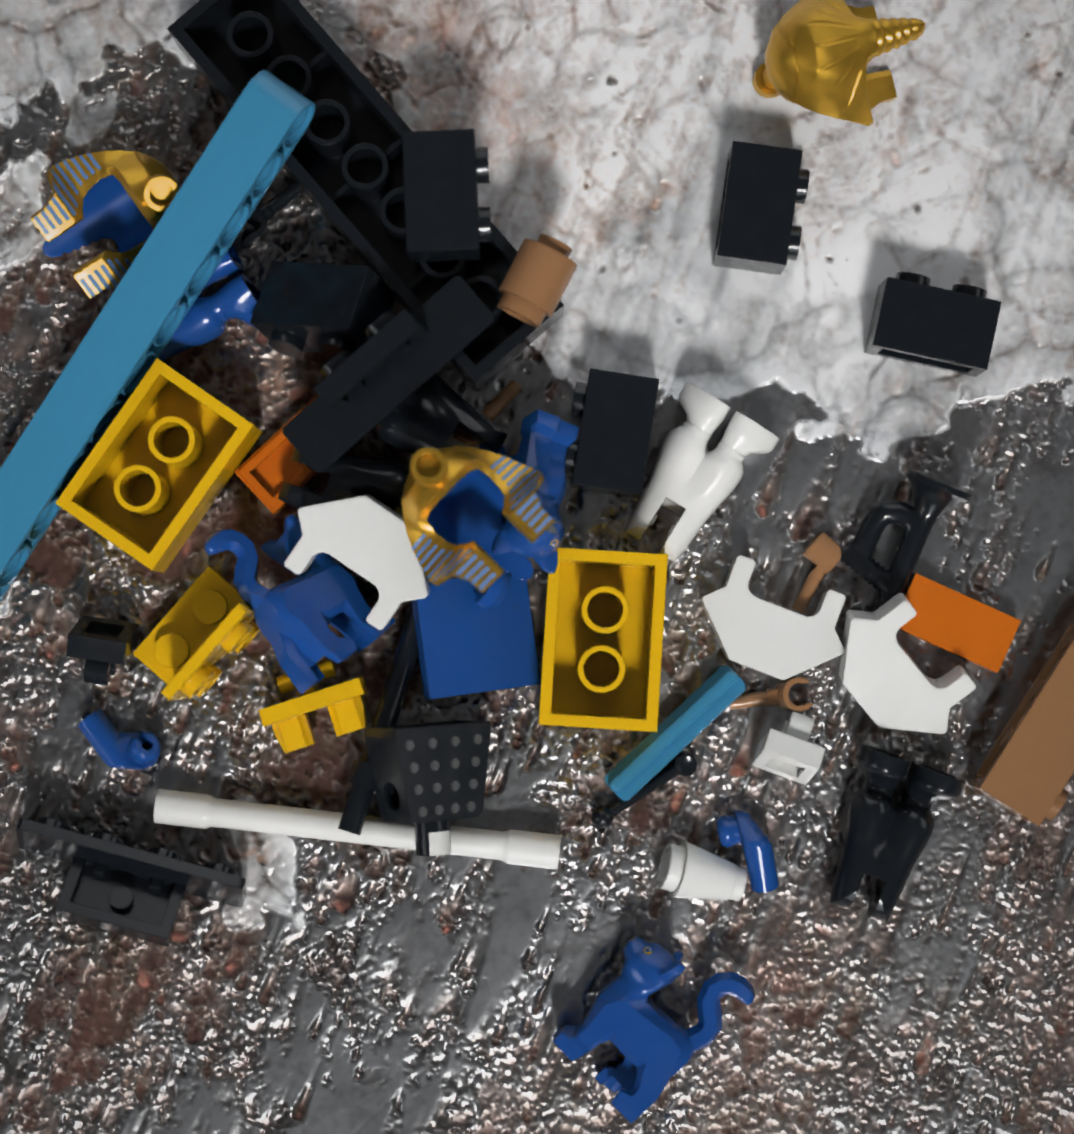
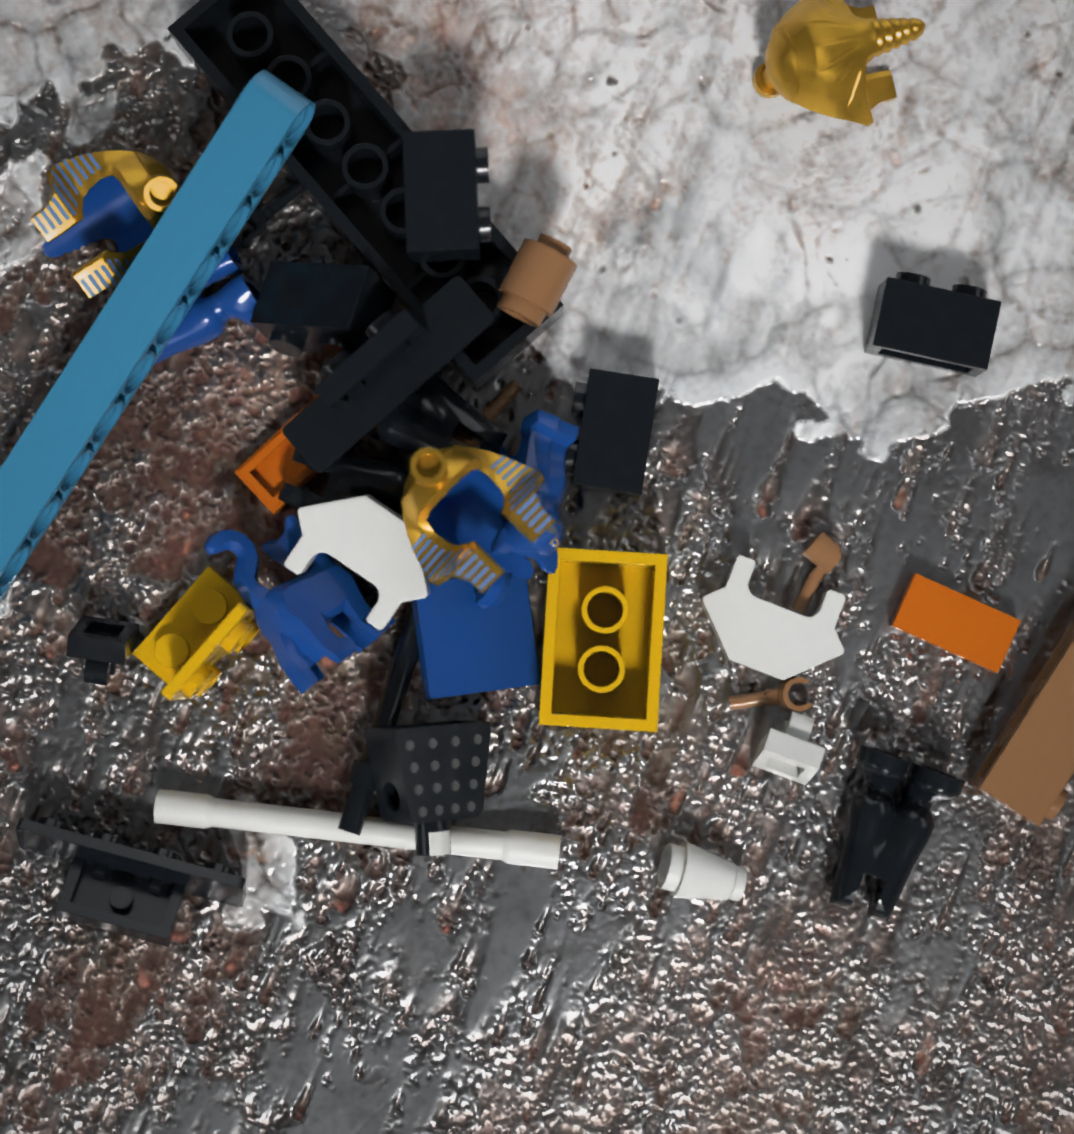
yellow brick [55,358,262,573] -> none
blue arm [77,709,161,770] -> none
yellow hips [258,659,369,754] -> none
blue animal [553,936,755,1124] -> none
black hinge [591,752,697,828] -> none
dark azure axle [604,665,746,801] -> none
white piece [624,382,779,562] -> none
black brick [712,141,810,275] -> none
blue arm [716,810,779,893] -> none
white piece [839,593,976,734] -> none
black piece [840,469,972,612] -> none

